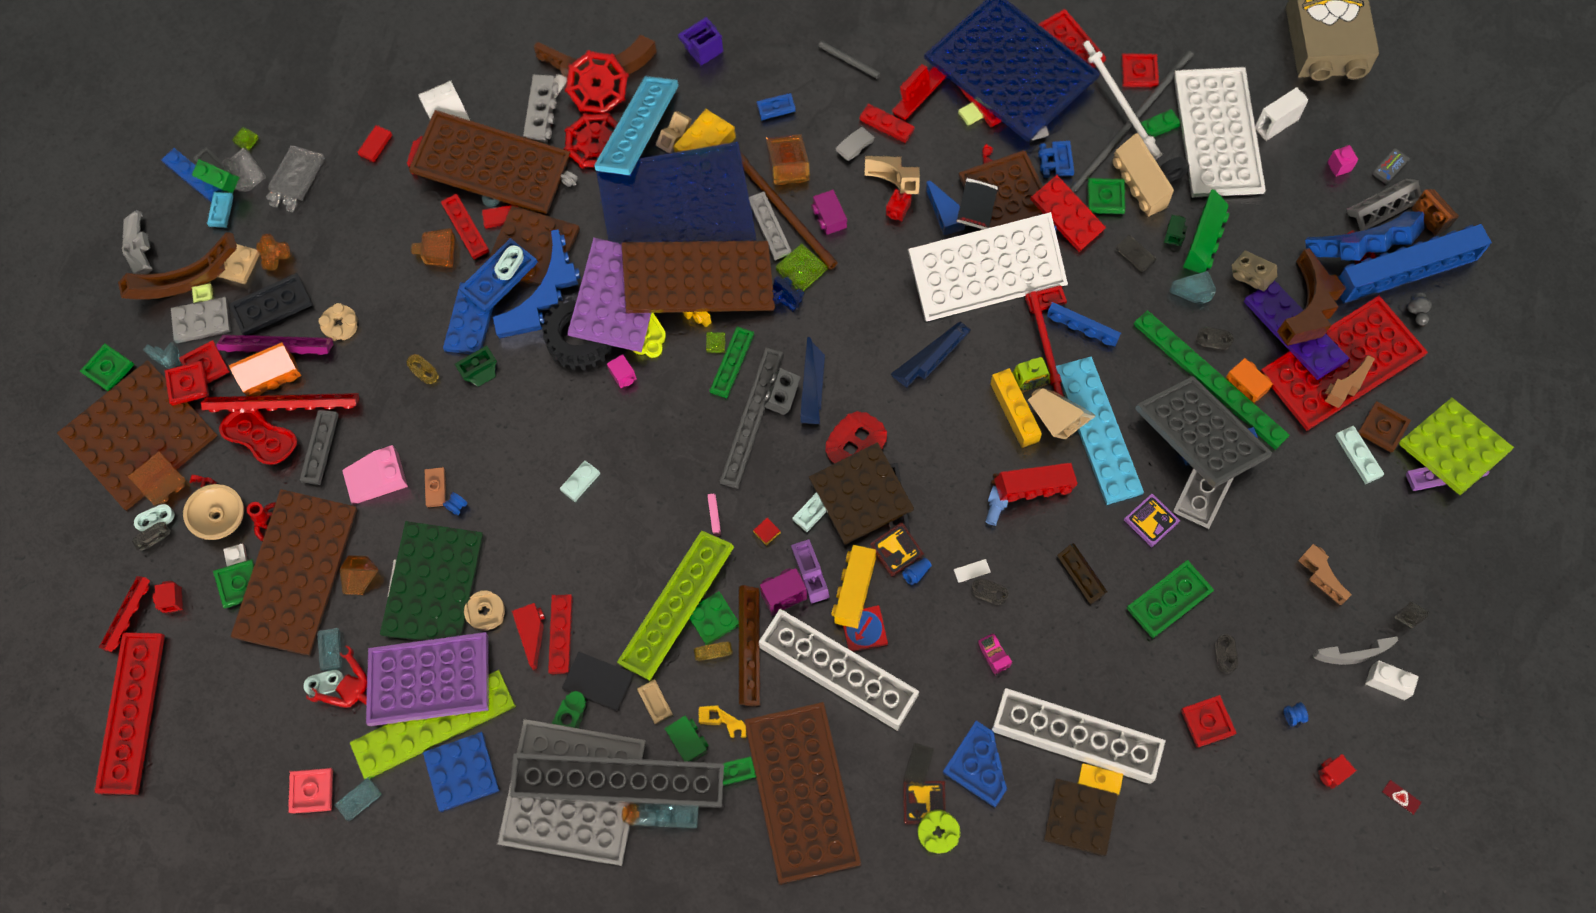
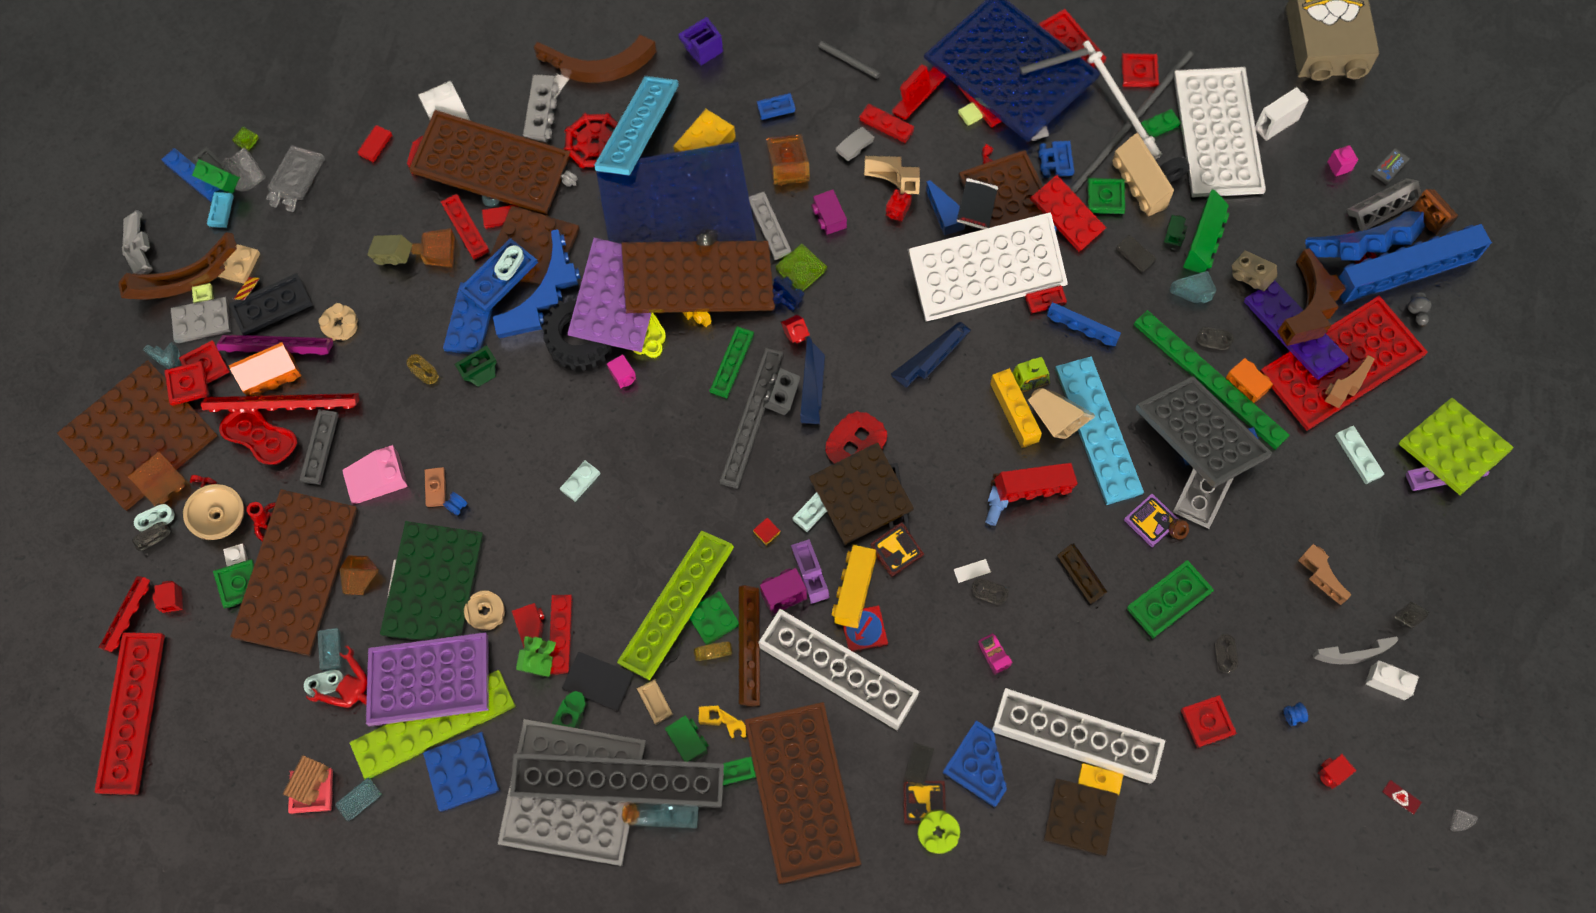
green plate [80,343,135,391] -> none
clear orange plate [256,234,290,270] -> none
red plate [565,50,629,114] -> none
tan slope [656,111,692,154] -> none
clear neon green plate [706,332,726,353] -> none
bright pink tile [708,494,721,537] -> none
reddish brown piece [731,149,838,269] -> none
blue cone [902,558,932,585] -> none
red bar [1029,291,1064,397] -> none
reddish brown plate [1358,401,1411,453] -> none
none -> sticker [234,278,260,300]
none -> medium nougat brick [283,755,329,806]
none -> olive brick [367,235,413,265]
none -> bright green plate [516,636,556,677]
none -> clear smoke beam [696,229,718,246]
none -> red brick [781,315,810,343]
none -> dark grey bar [1020,48,1088,74]
none -> reddish brown tile [1169,519,1189,539]
none -> clear tile [1450,809,1478,831]

